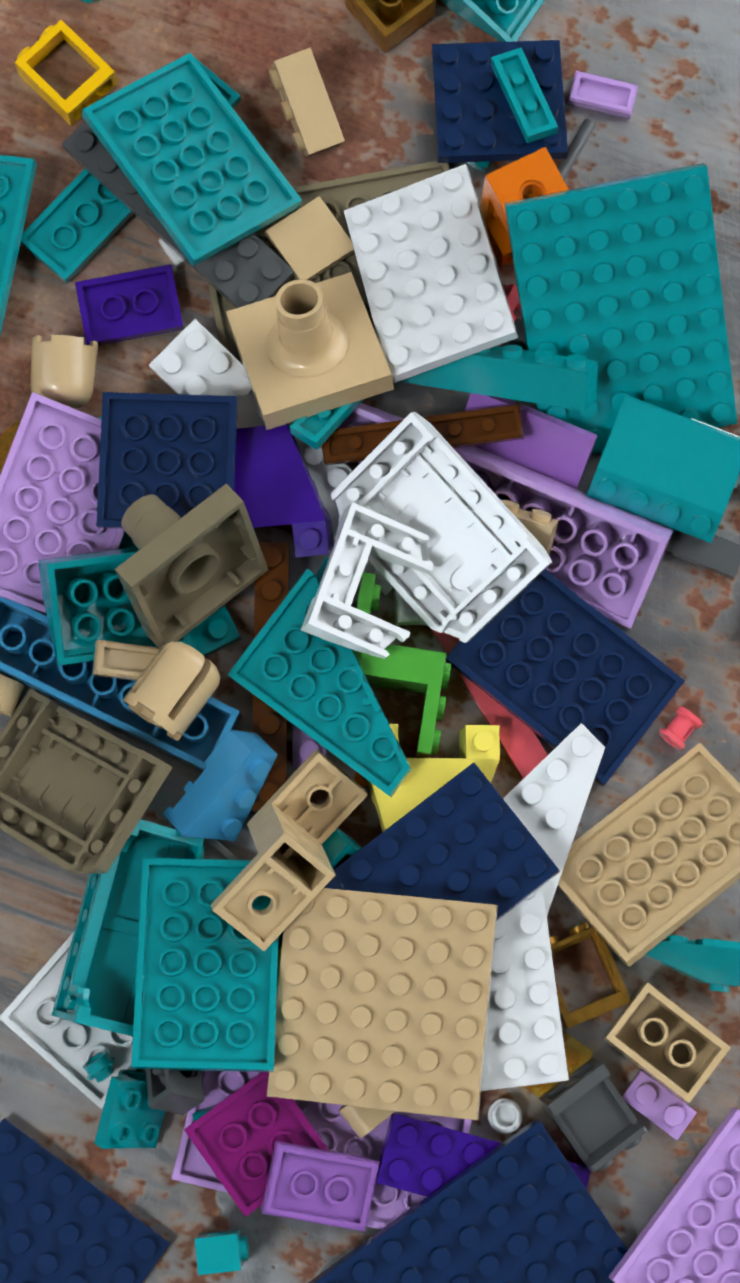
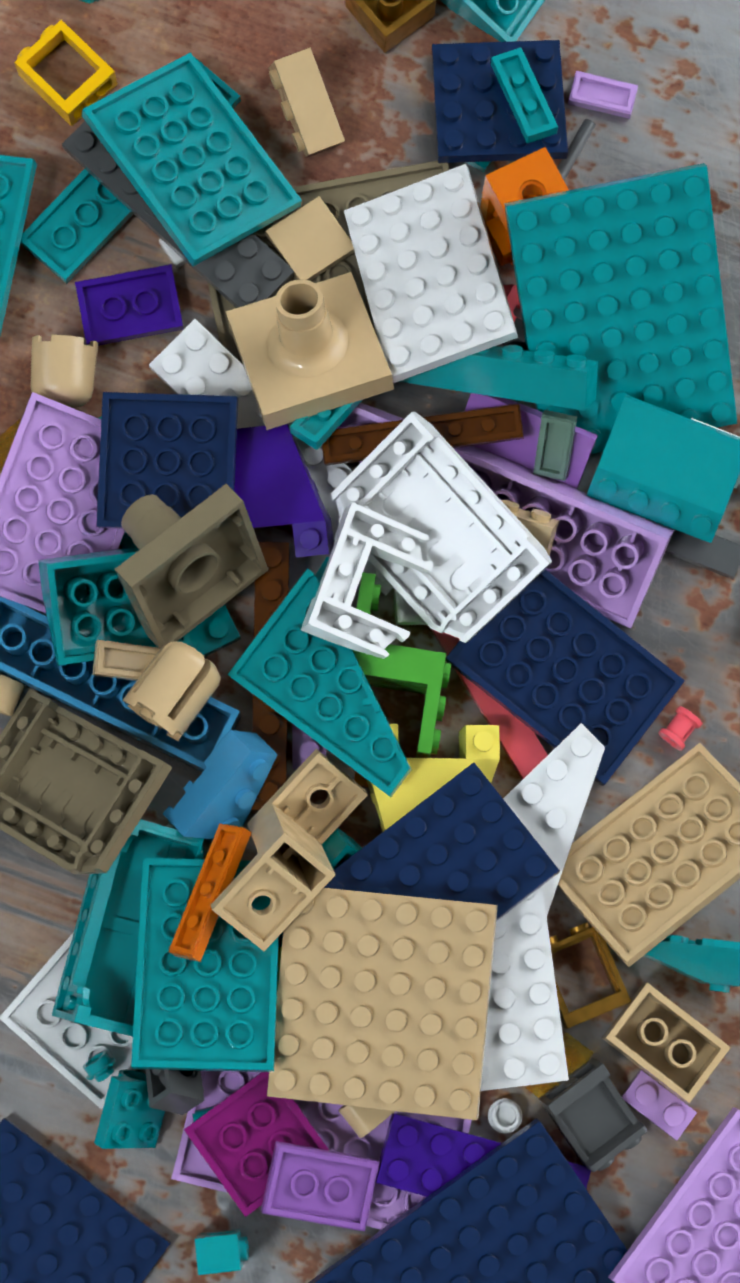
none -> orange tile [168,823,252,962]
none -> sand green tile [533,410,577,481]

